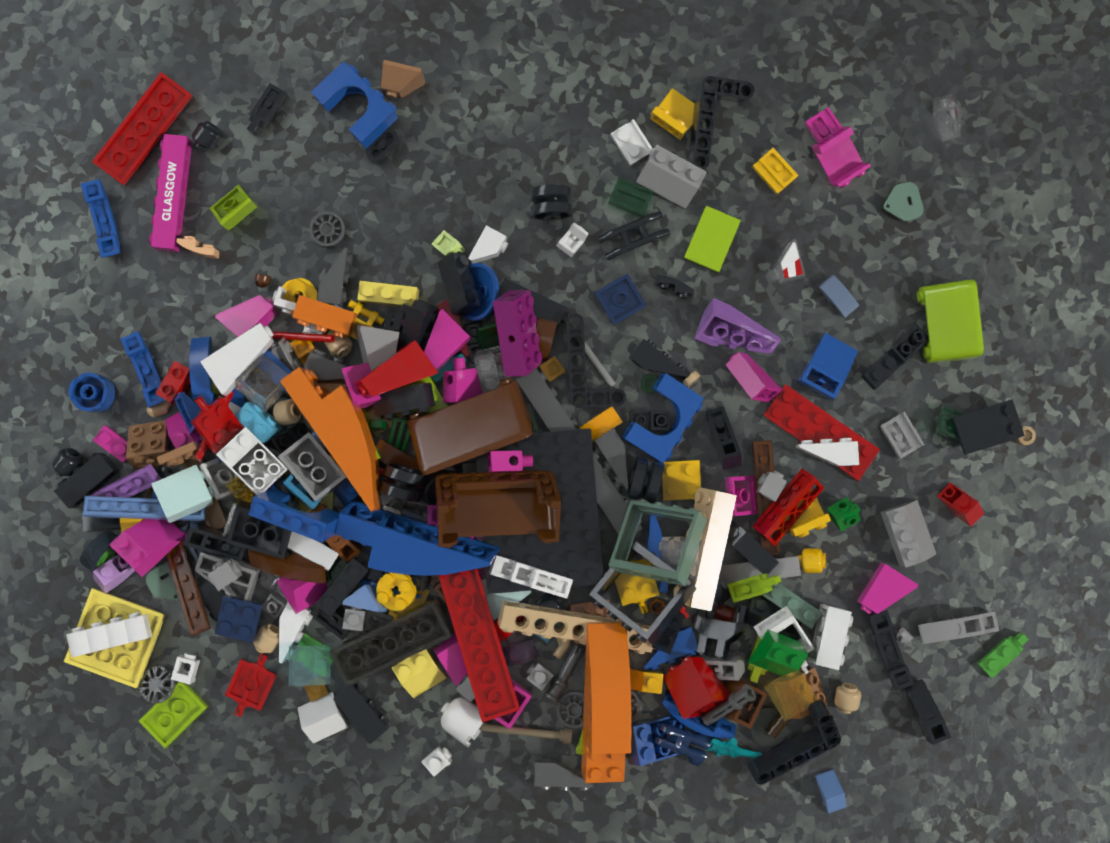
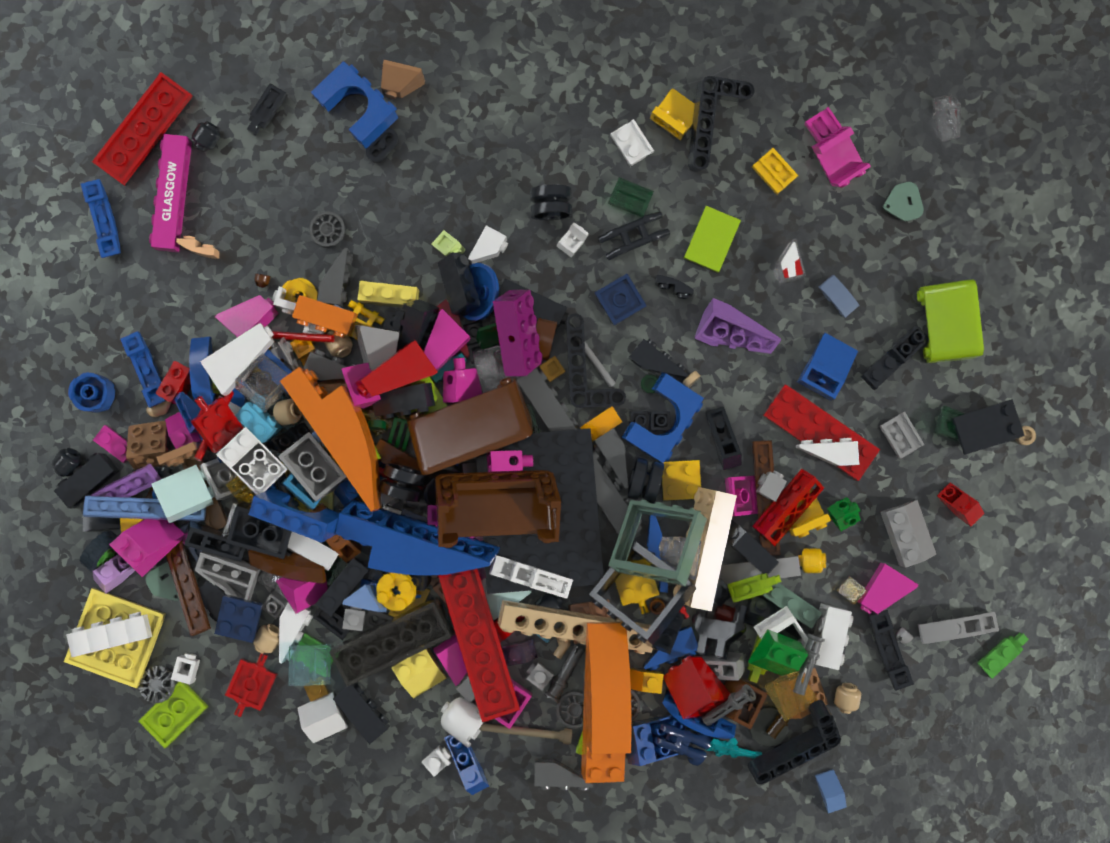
light grey brick [207,558,243,591] -> none
lime slope [209,184,257,231] -> none
light grey slope [636,145,707,209] -> none
dark pink slope [726,352,782,402] -> none
black slope [905,679,951,745] -> none
none -> blue slope [444,735,489,795]
none -> dark grey pin [793,633,825,696]
none -> clear yellow slope [837,576,867,604]

